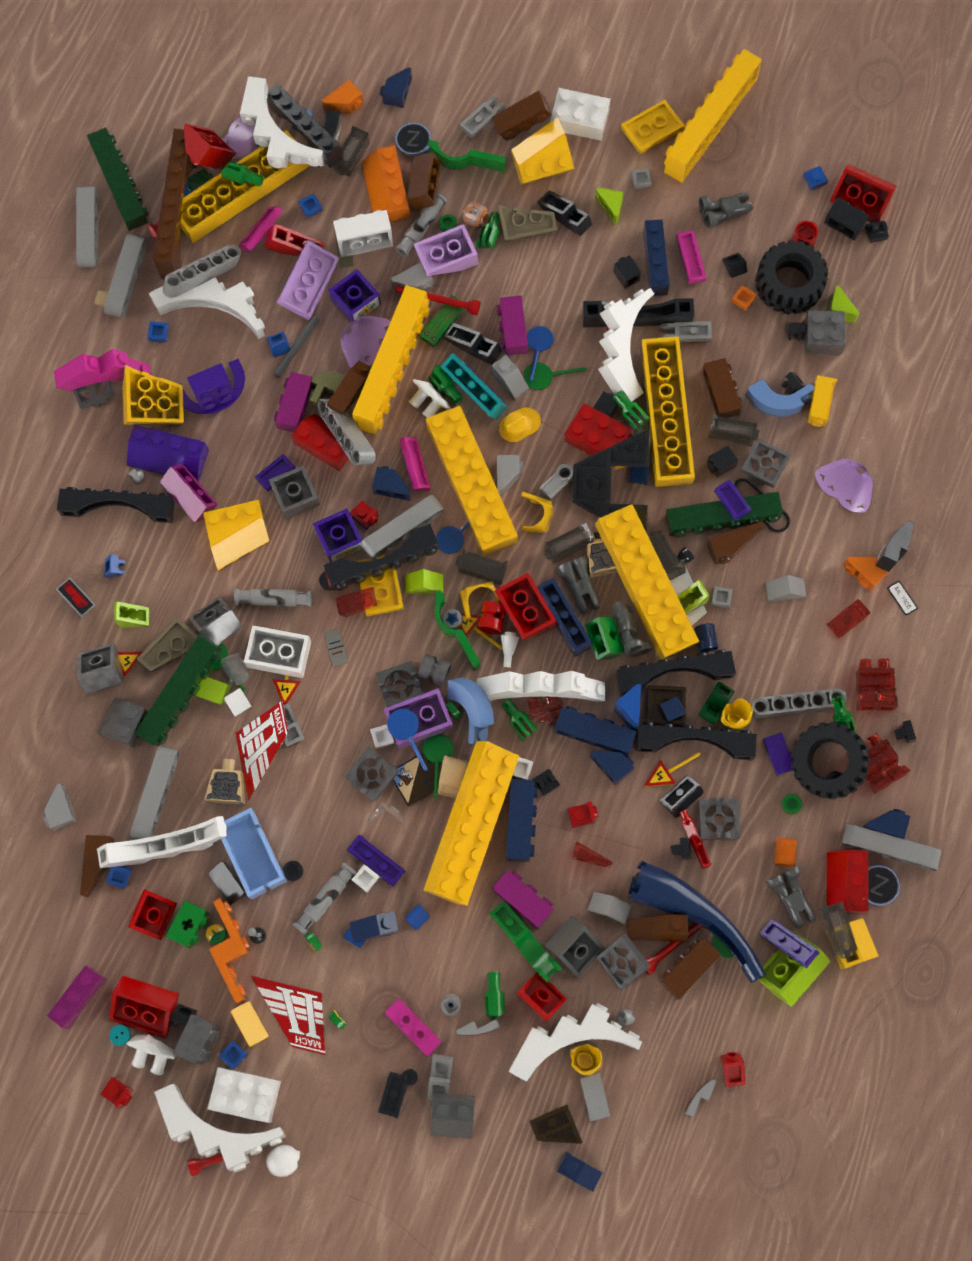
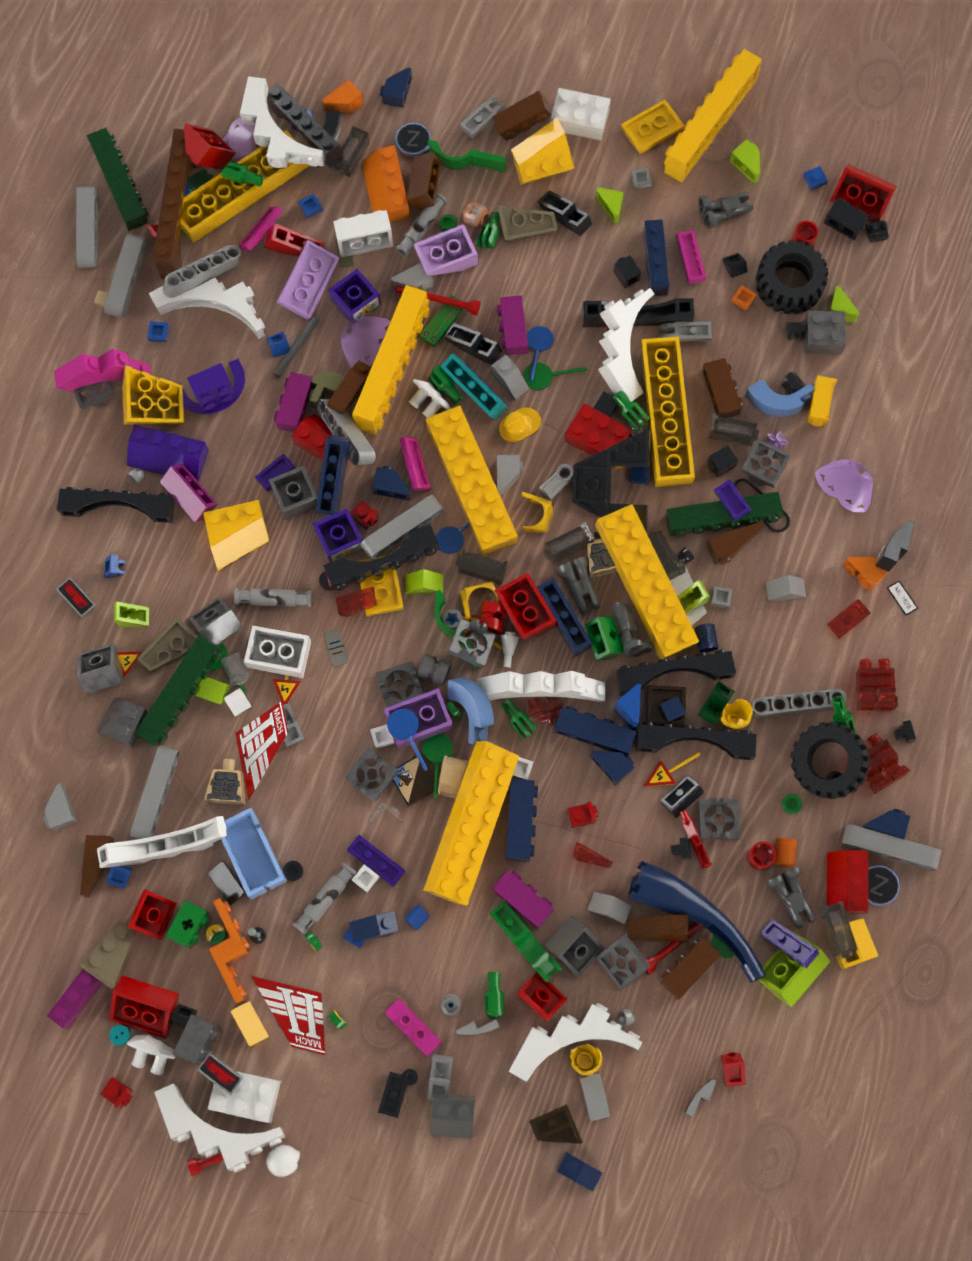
blue plate [219,1040,248,1070] -> none
black tile [533,769,560,796] -> none
dark purple tile [763,732,793,776] -> none
none -> dark tan wing [81,920,135,989]
none -> slope [197,1052,244,1095]
none -> dark blue brick [316,435,350,515]
none -> dark grey piece [448,619,496,669]
none -> lime slope [730,139,760,184]
none -> red wheel [746,841,776,871]
none -> lavender plant [767,431,789,450]

